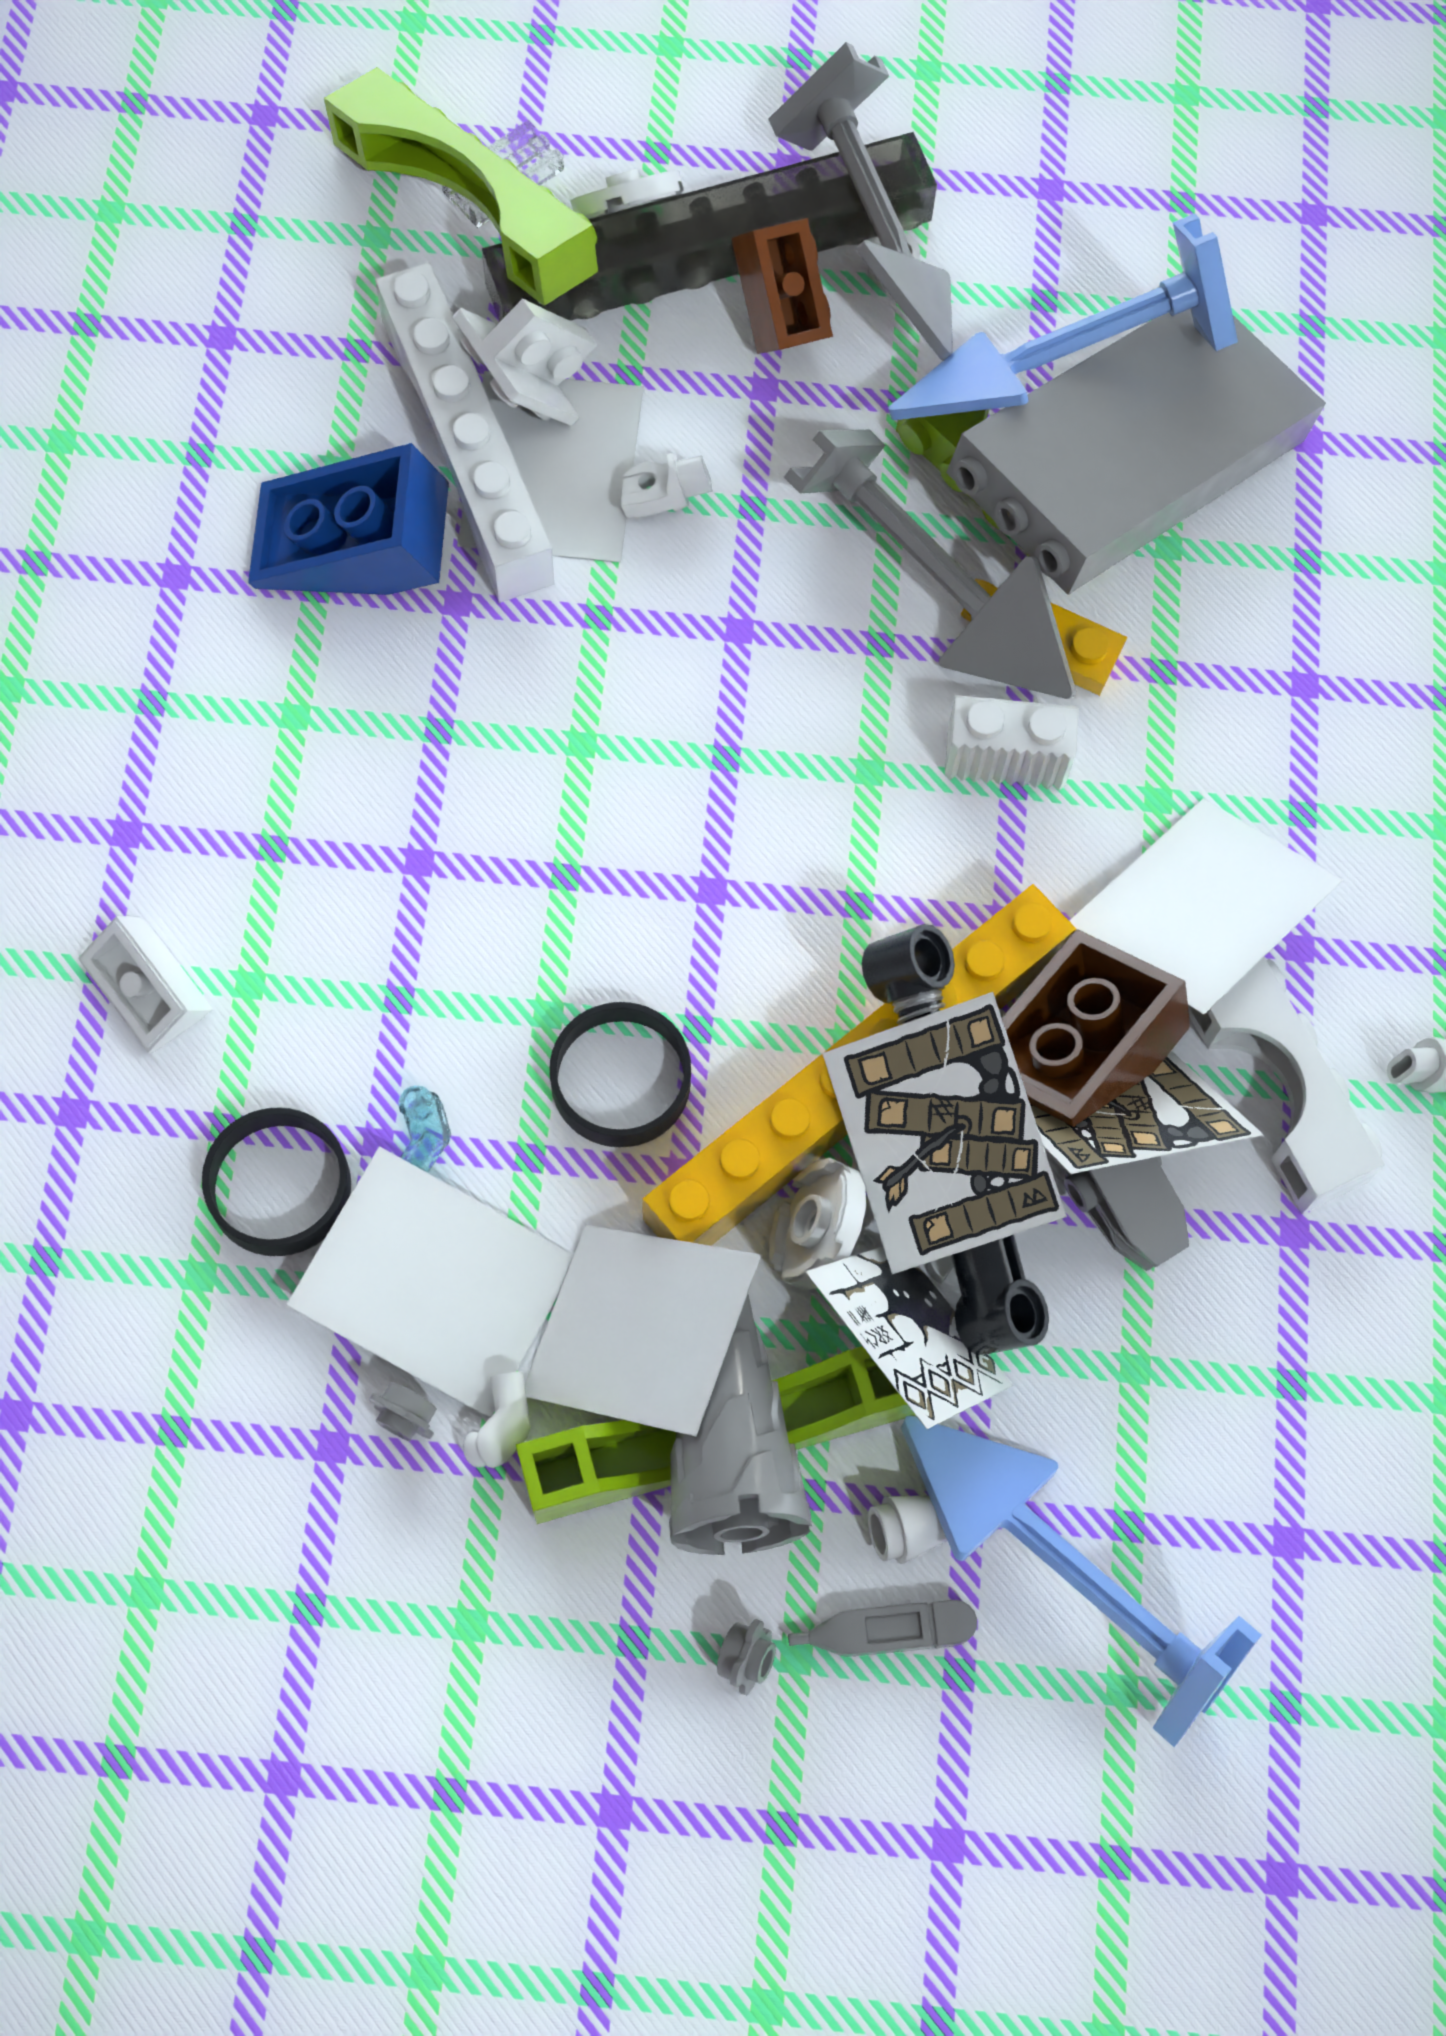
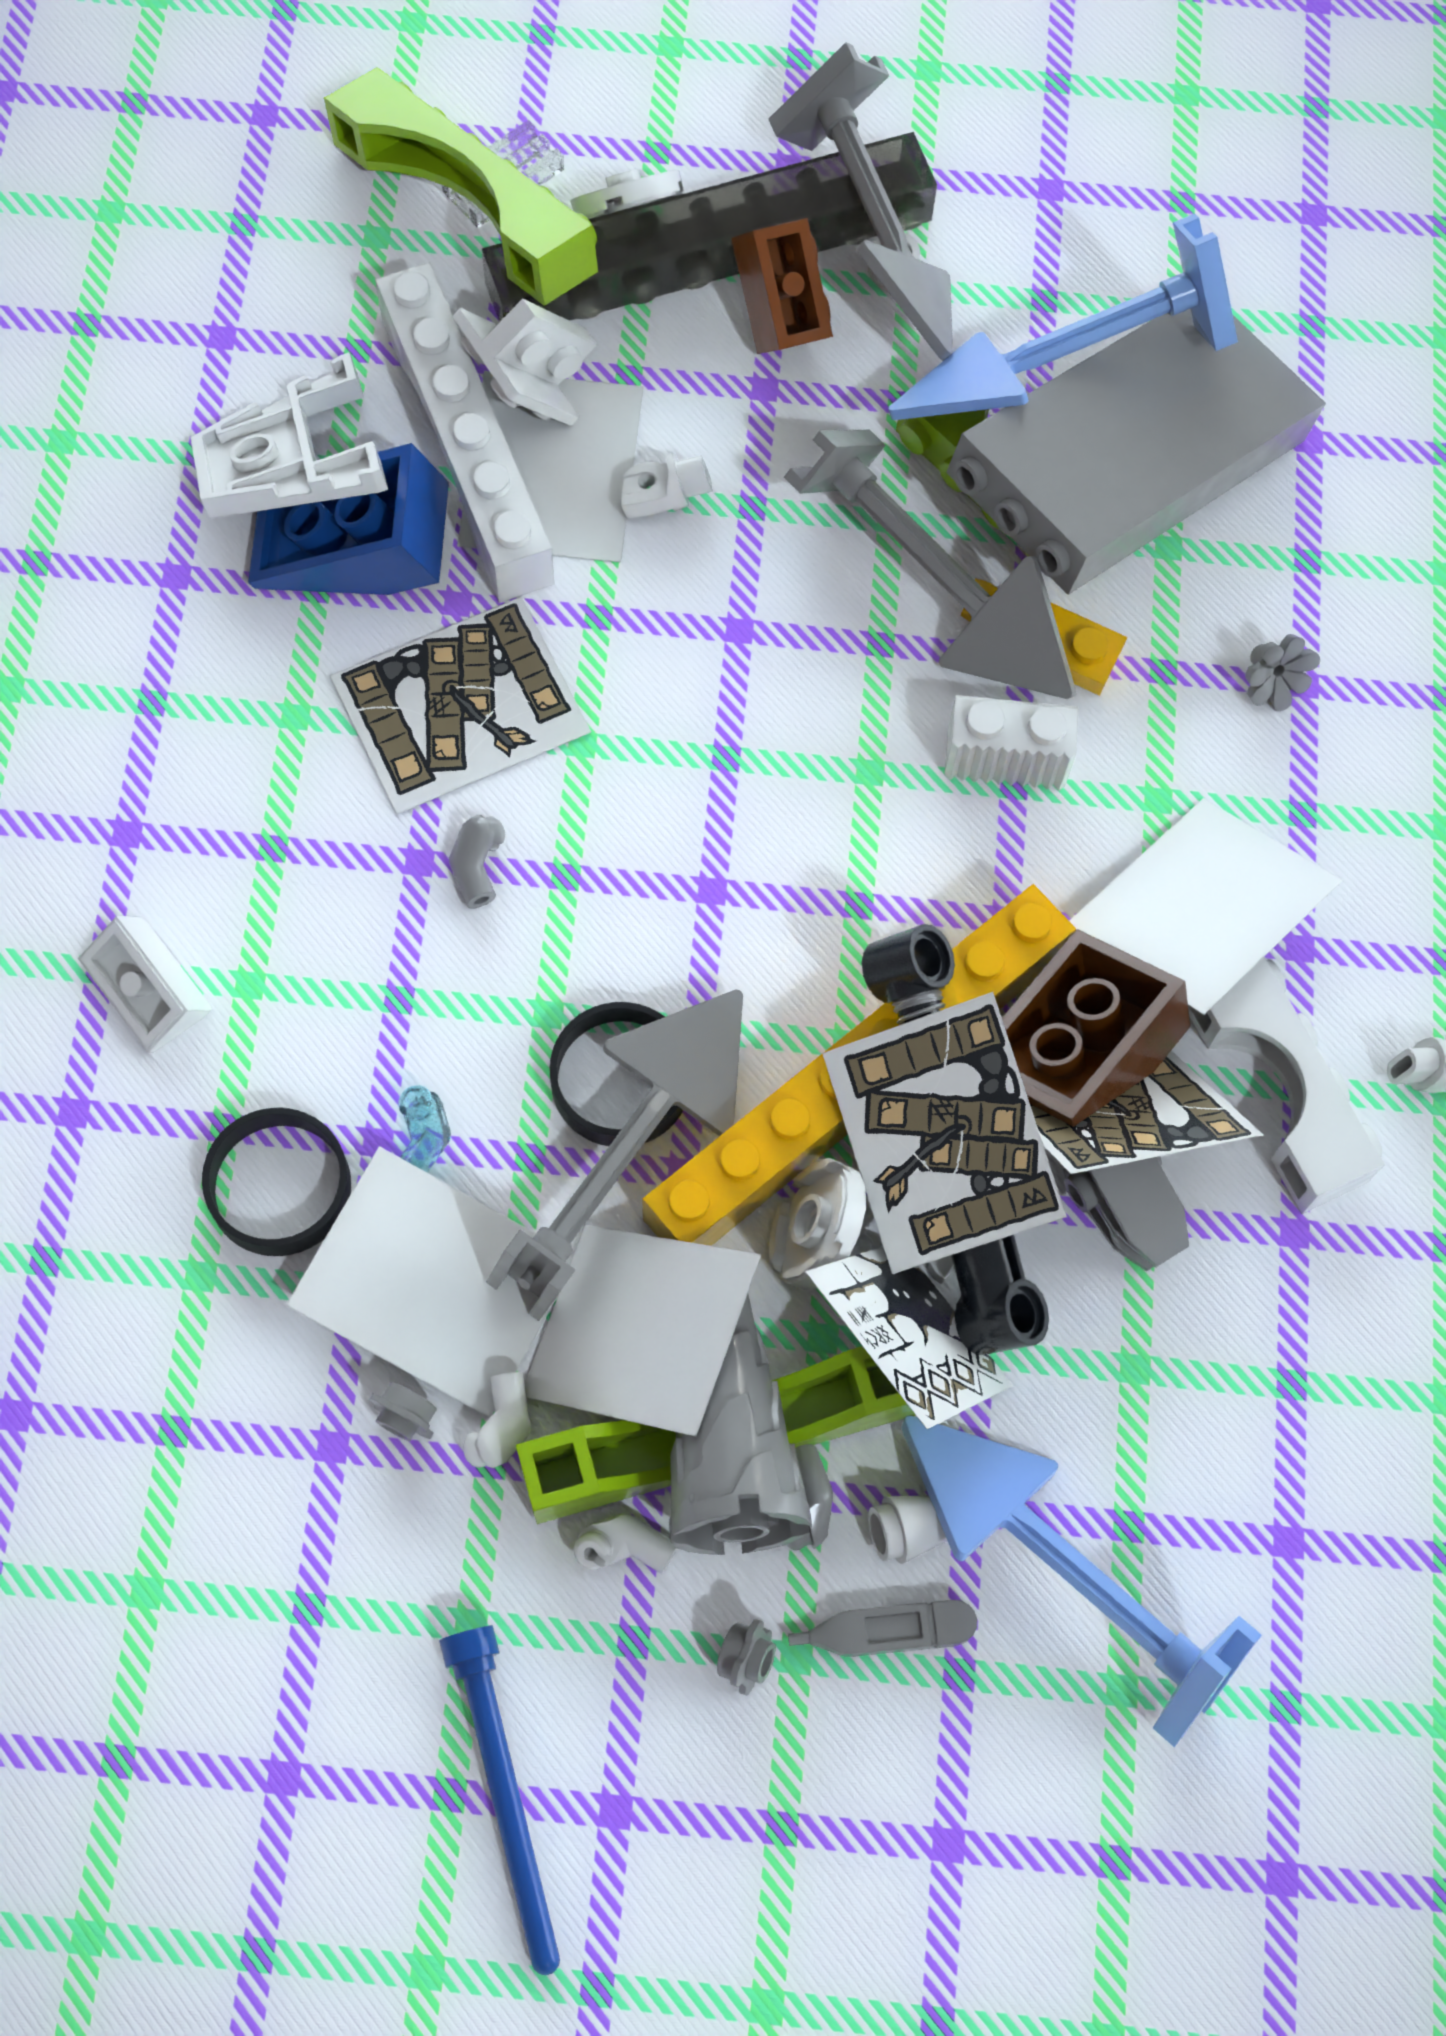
none -> white wing [190,352,388,519]
none -> sticker [329,596,591,815]
none -> blue piece [439,1625,560,1975]
none -> light grey arm [449,815,505,909]
none -> light grey piece [486,989,743,1321]
none -> white arm [574,1514,677,1574]
none -> light grey arm [787,1444,833,1551]
none -> light grey plant [1245,634,1320,711]

